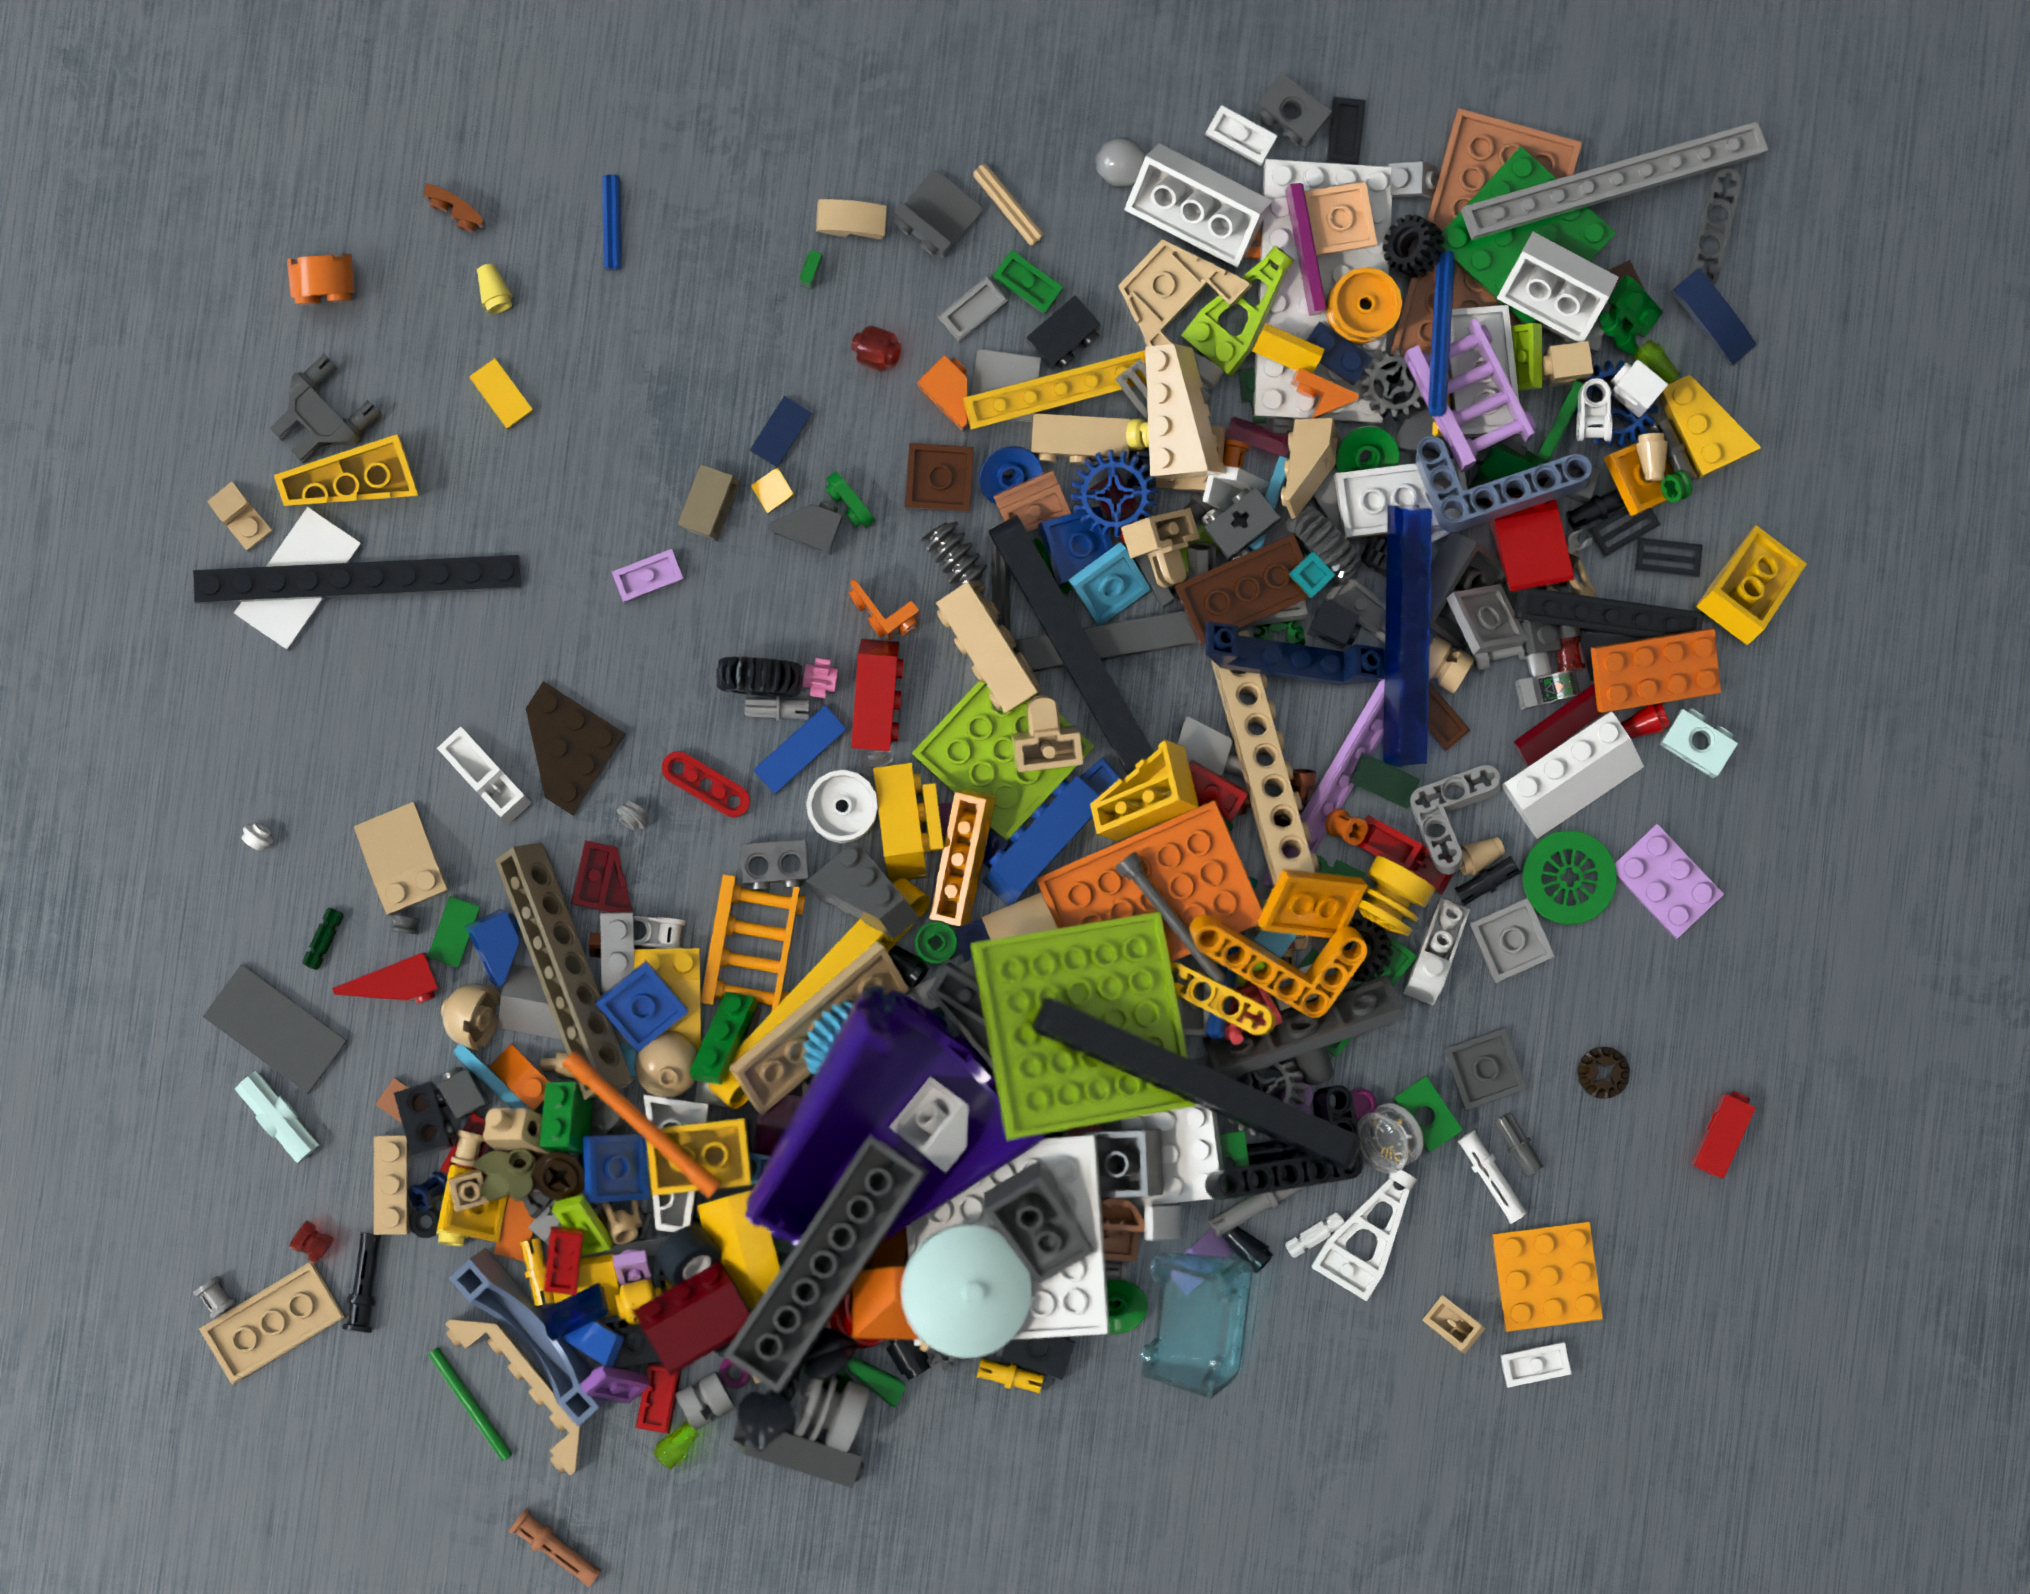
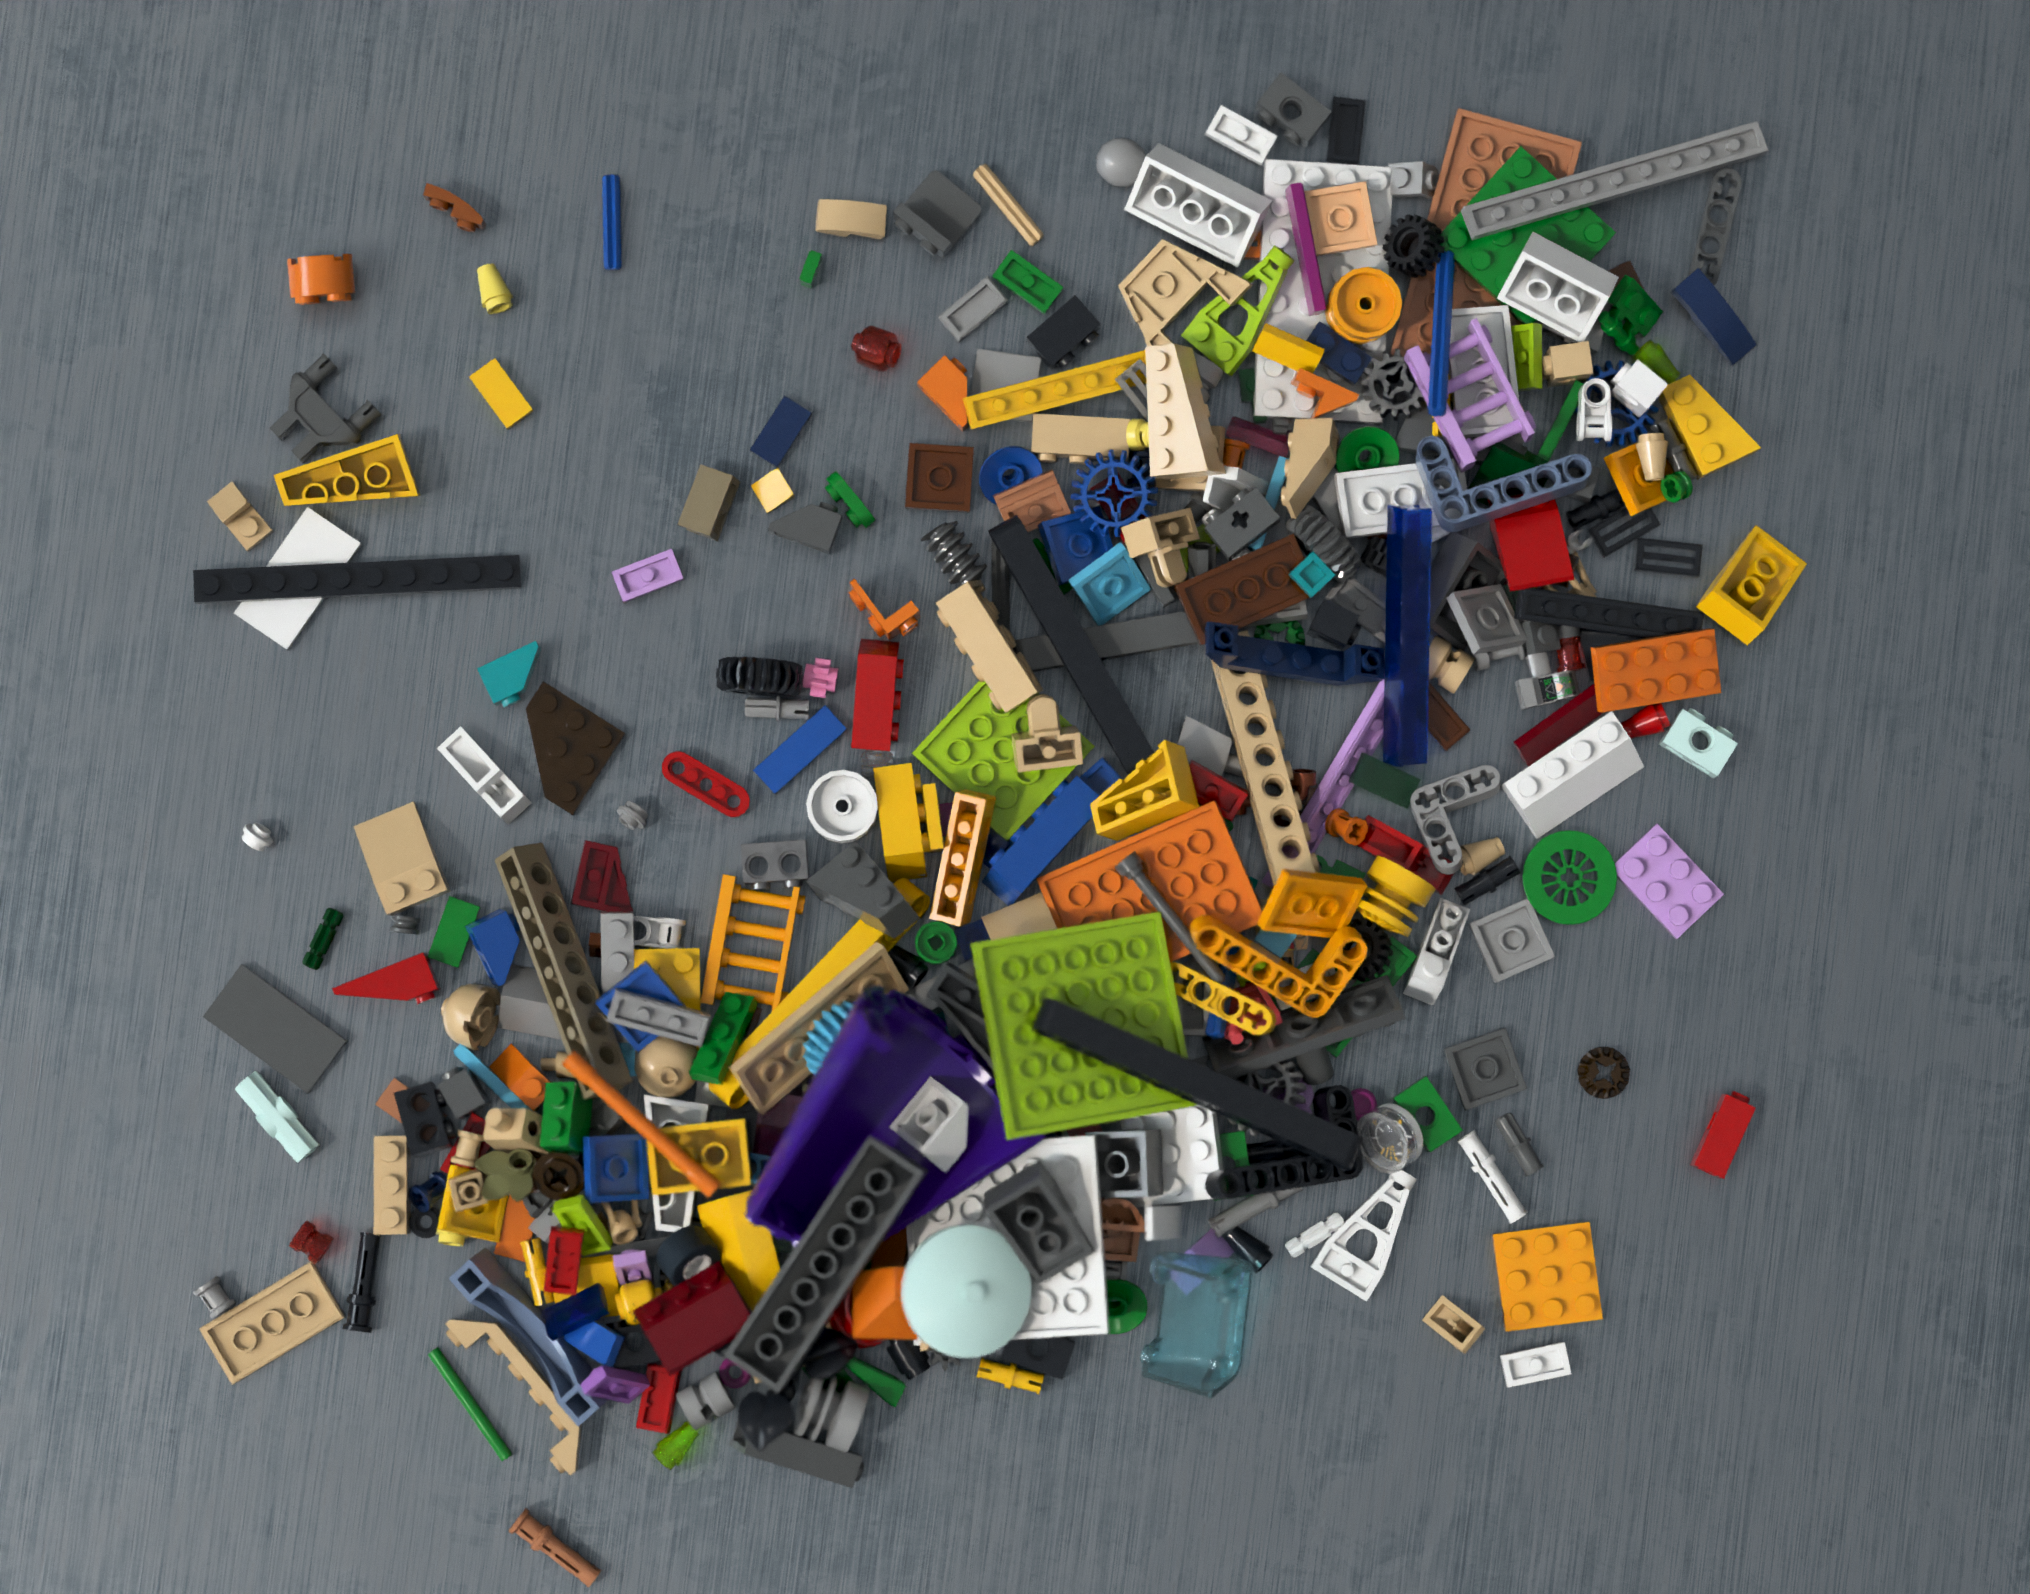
none -> teal slope [477,641,541,708]
none -> light grey tile [606,988,711,1047]

